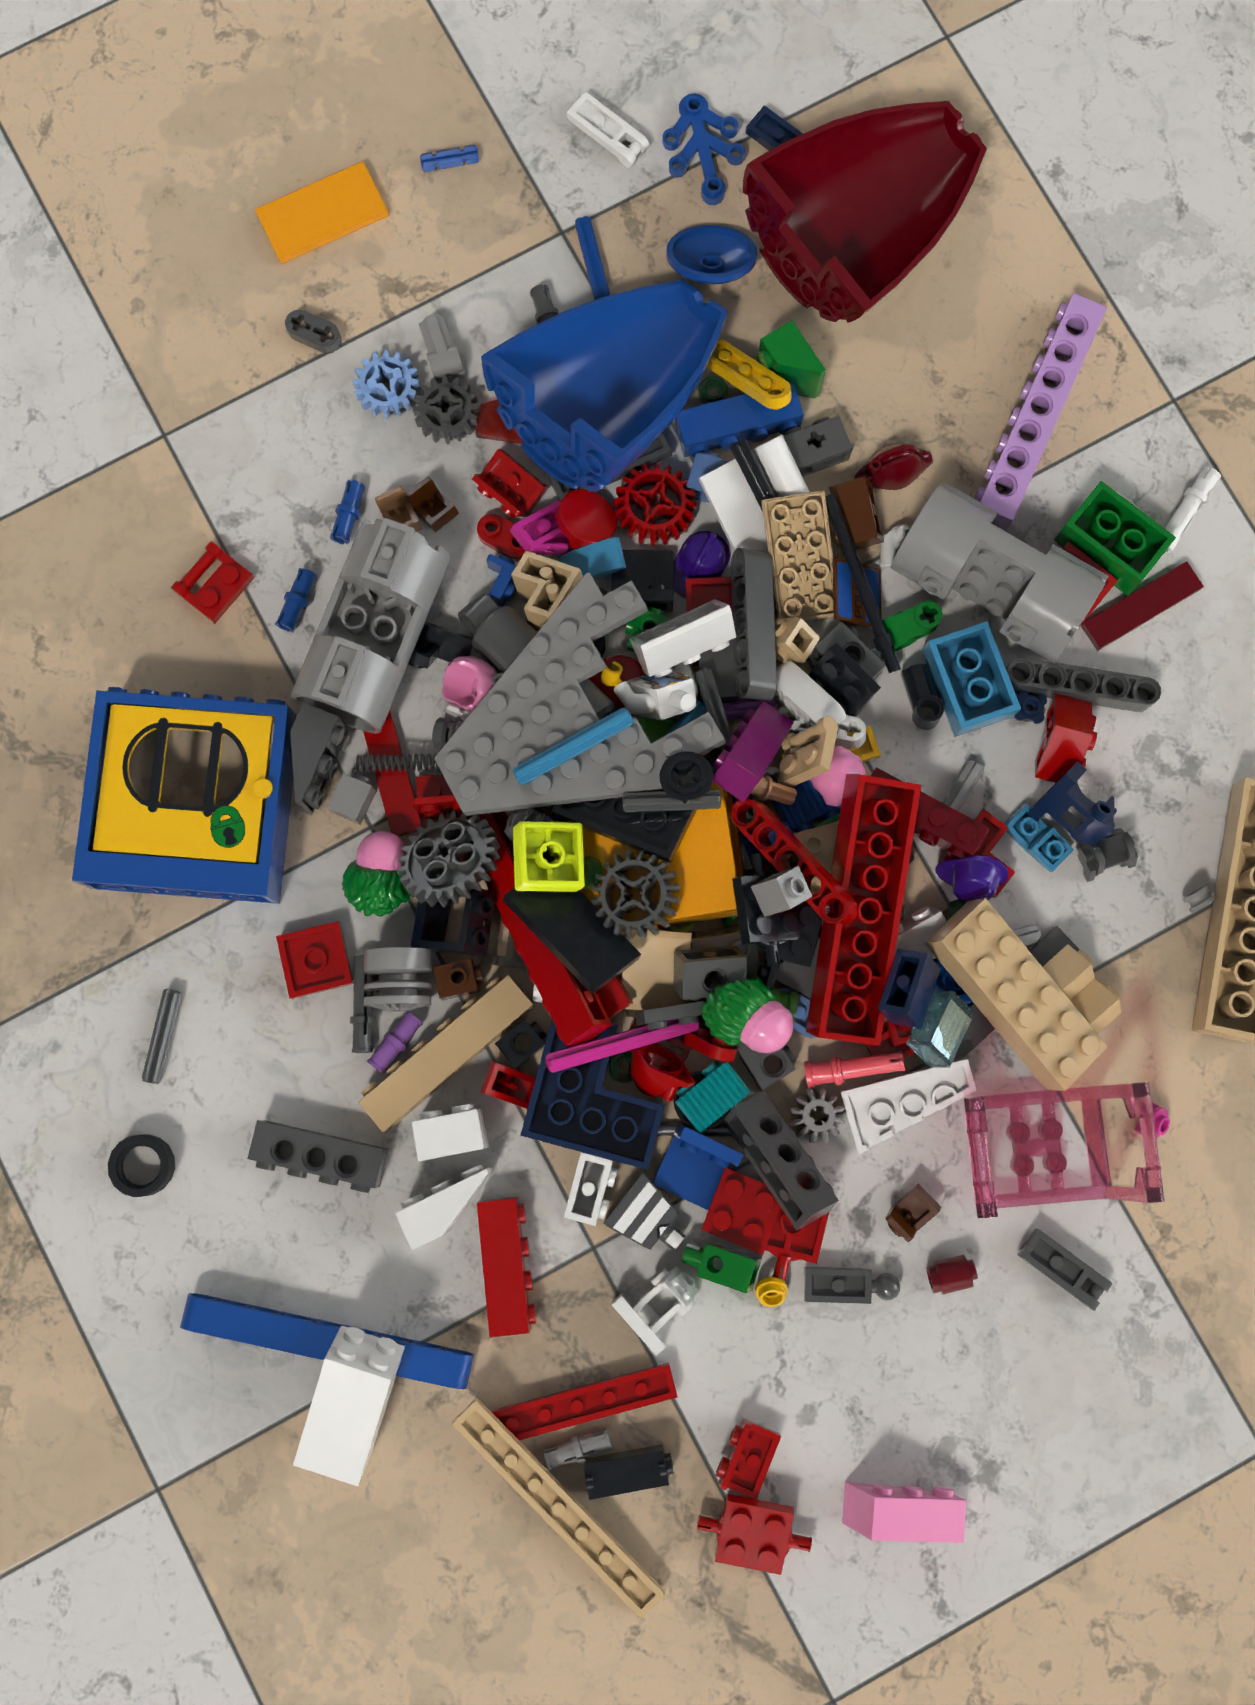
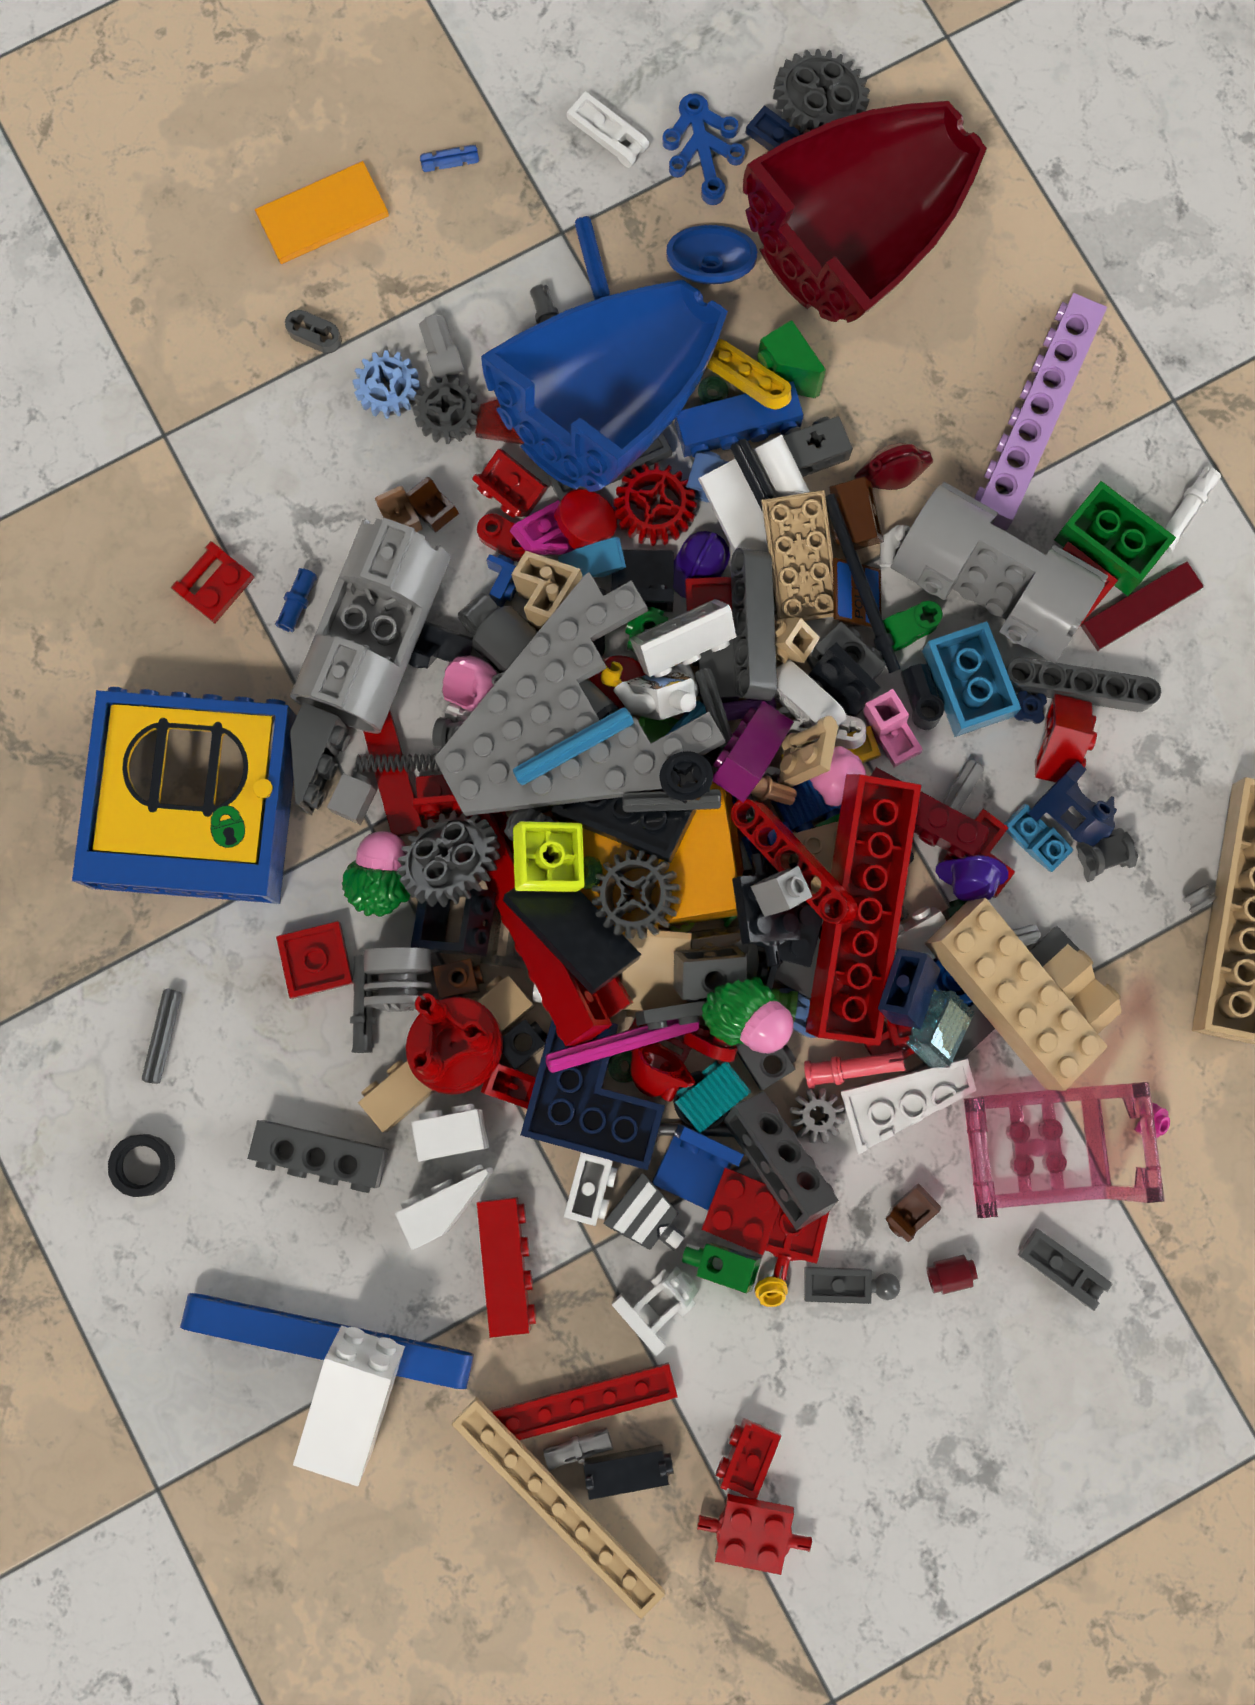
blue pin [330,480,366,544] -> none
medium lavender pin [367,1011,423,1074] -> none
bright pink wedge [842,1482,966,1543] -> none
none -> red piece [406,993,503,1095]
none -> dark grey gear [773,49,870,134]
none -> bright pink brick [864,689,923,767]

